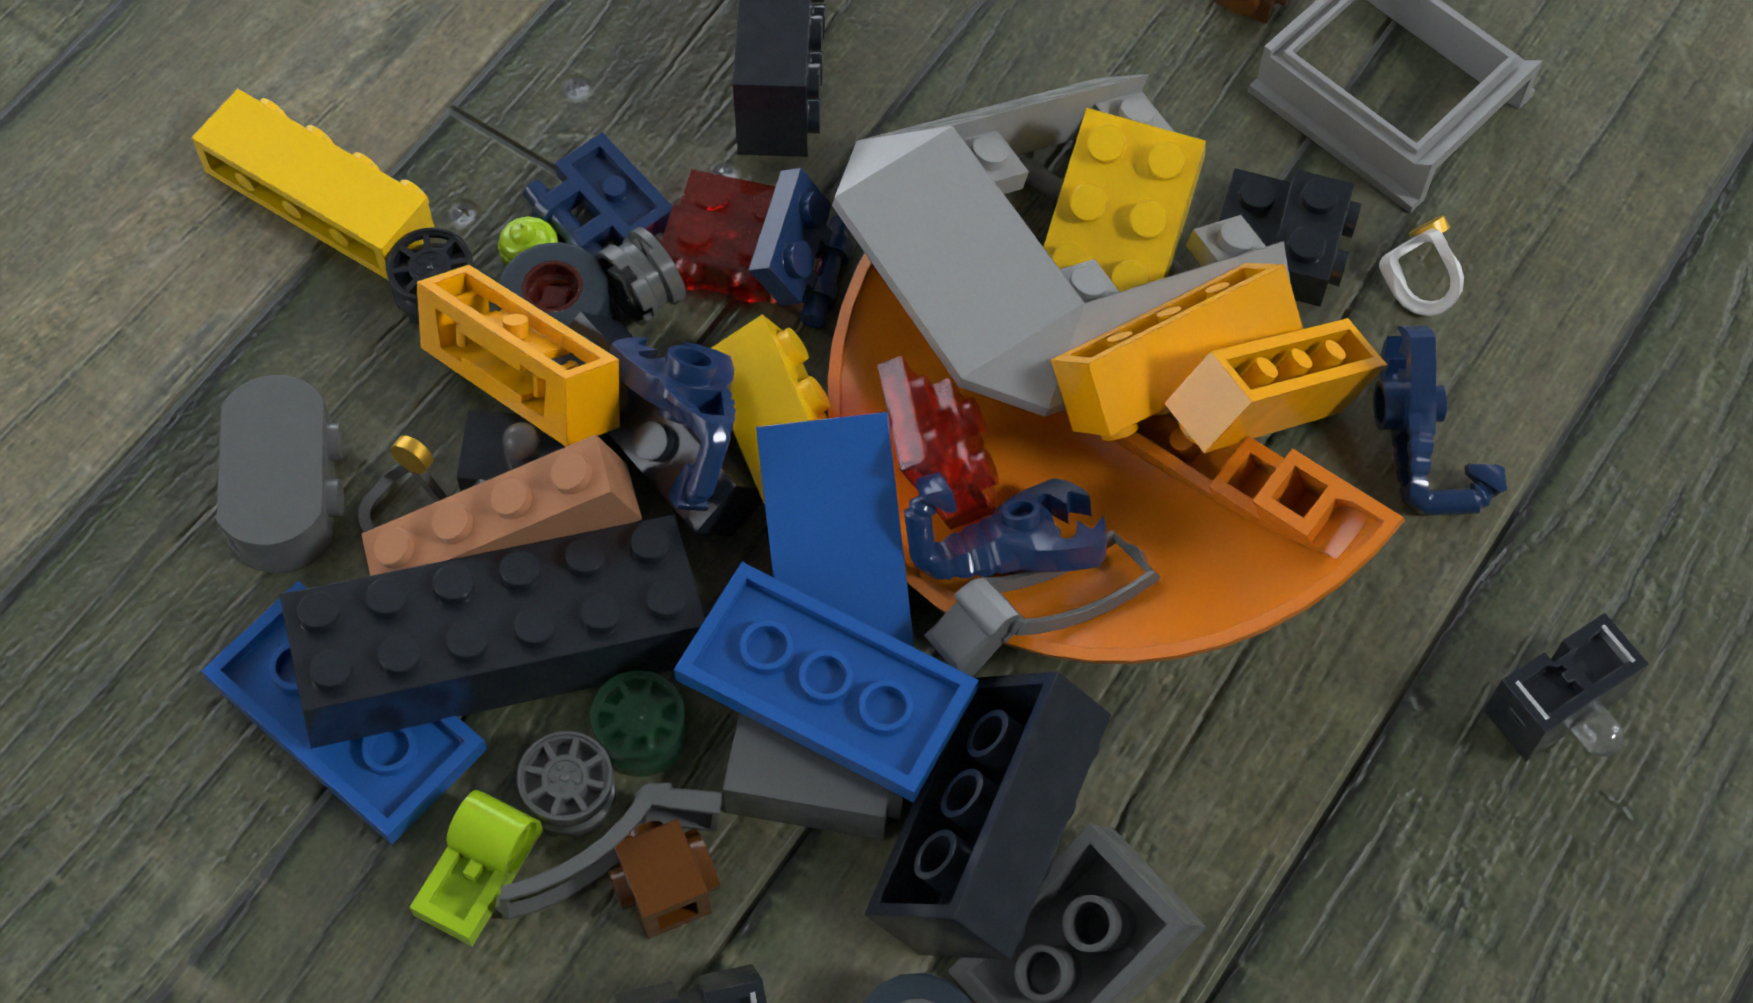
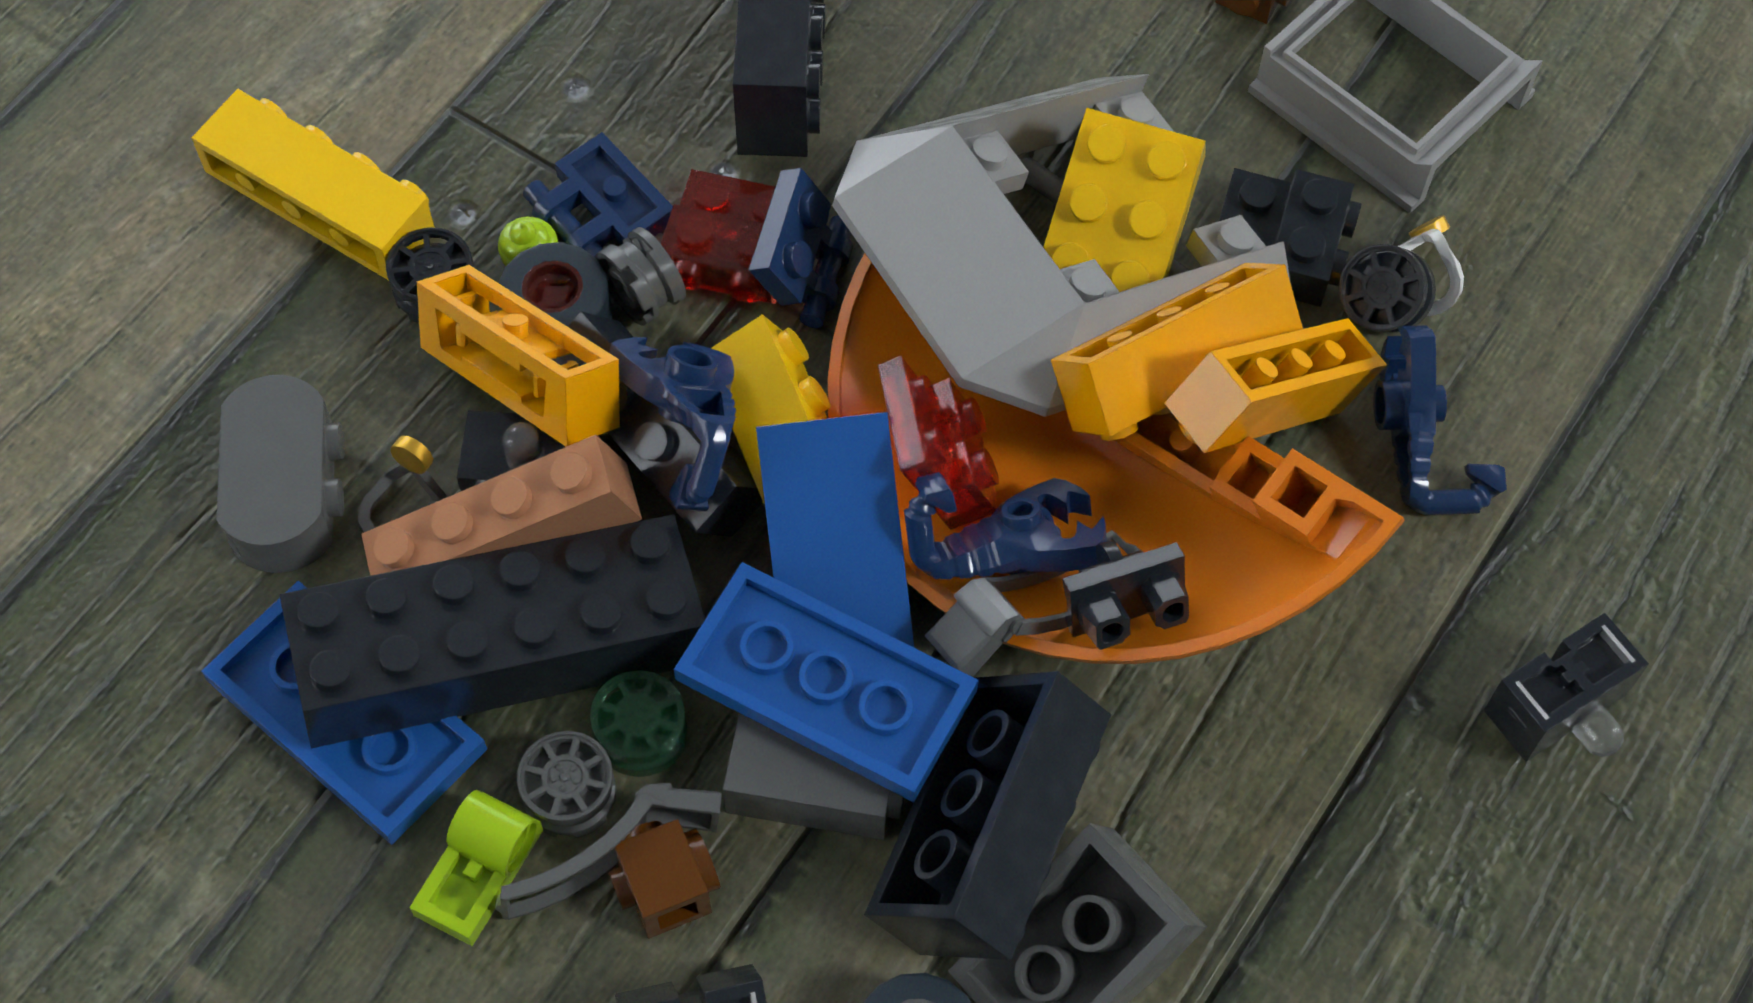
none -> black hips [1063,539,1189,650]
none -> black wheel [1339,244,1436,333]

